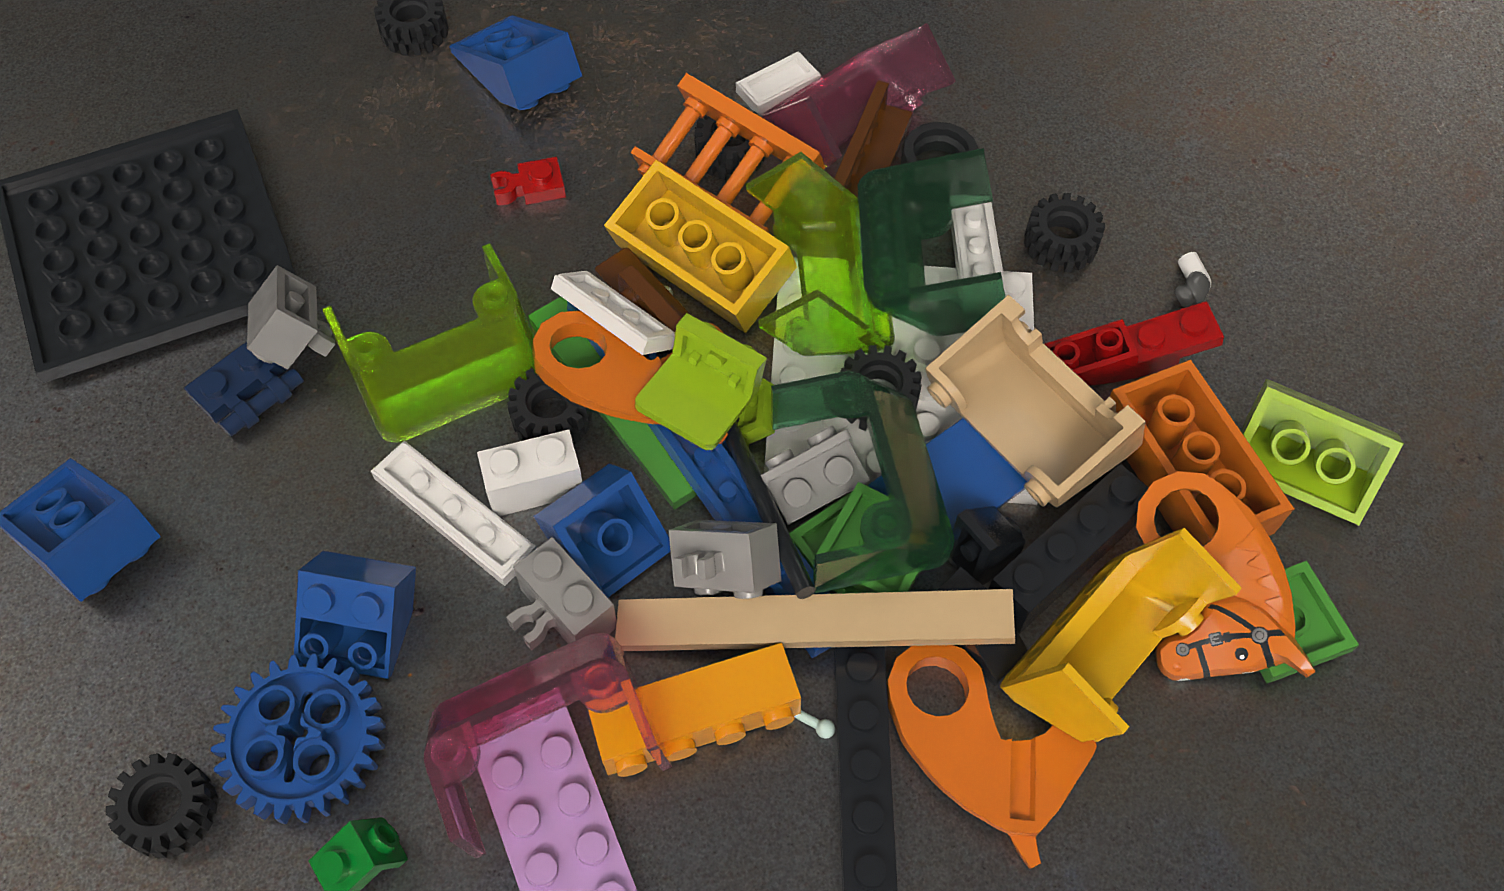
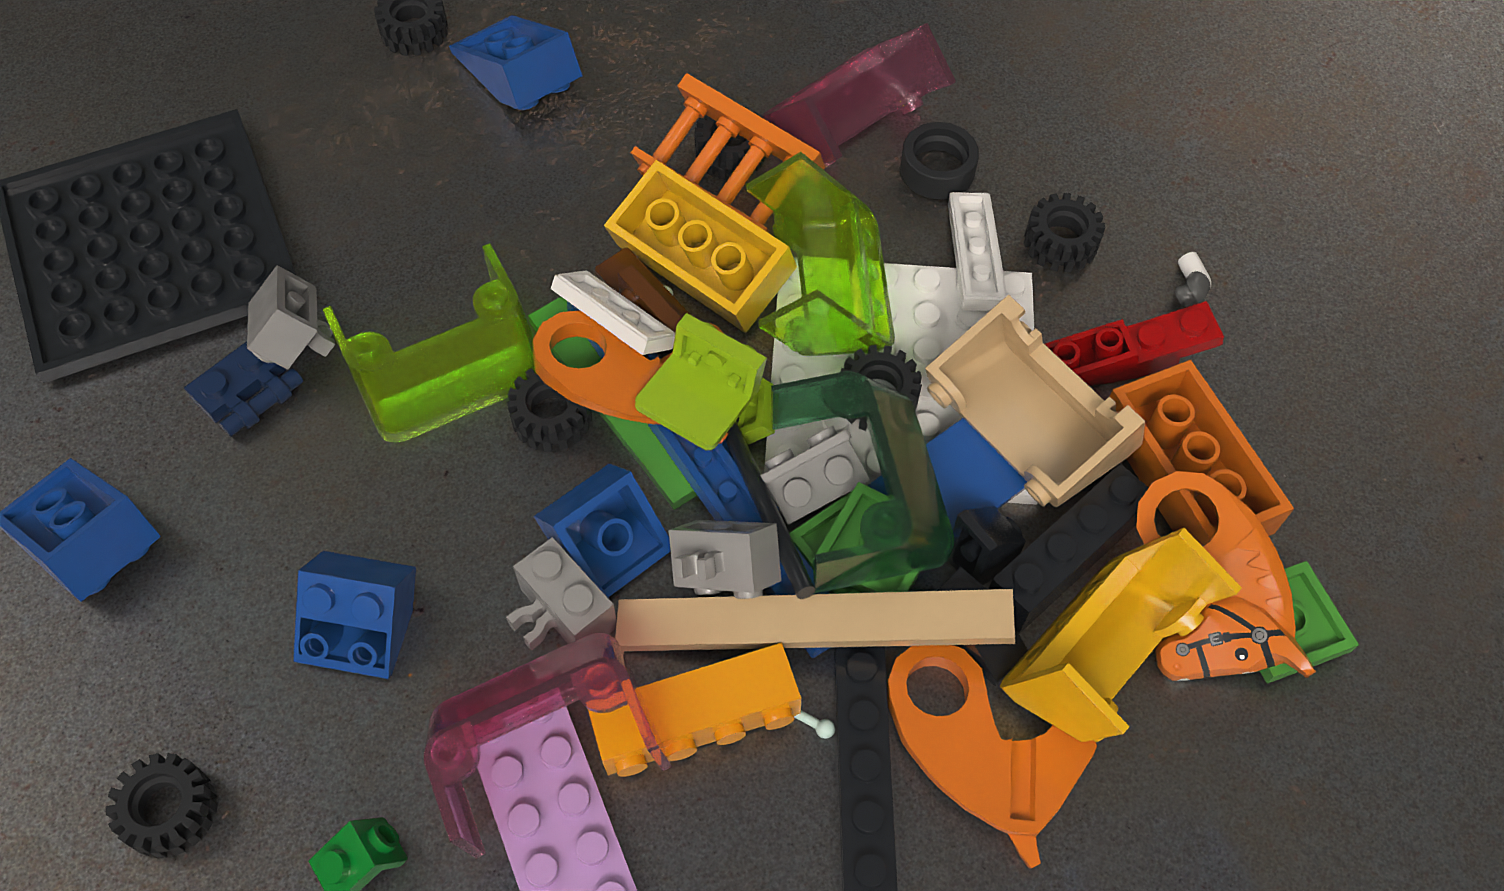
blue gear [211,654,386,824] -> none
white tile [371,441,537,586] -> none
white brick [477,430,582,517] -> none
red plate [490,156,566,205] -> none
white tile [736,51,821,115] -> none
reddish brown fence [821,80,913,244] -> none
clear green windscreen [858,148,1006,336] -> none
lime slope [1241,379,1404,526] -> none

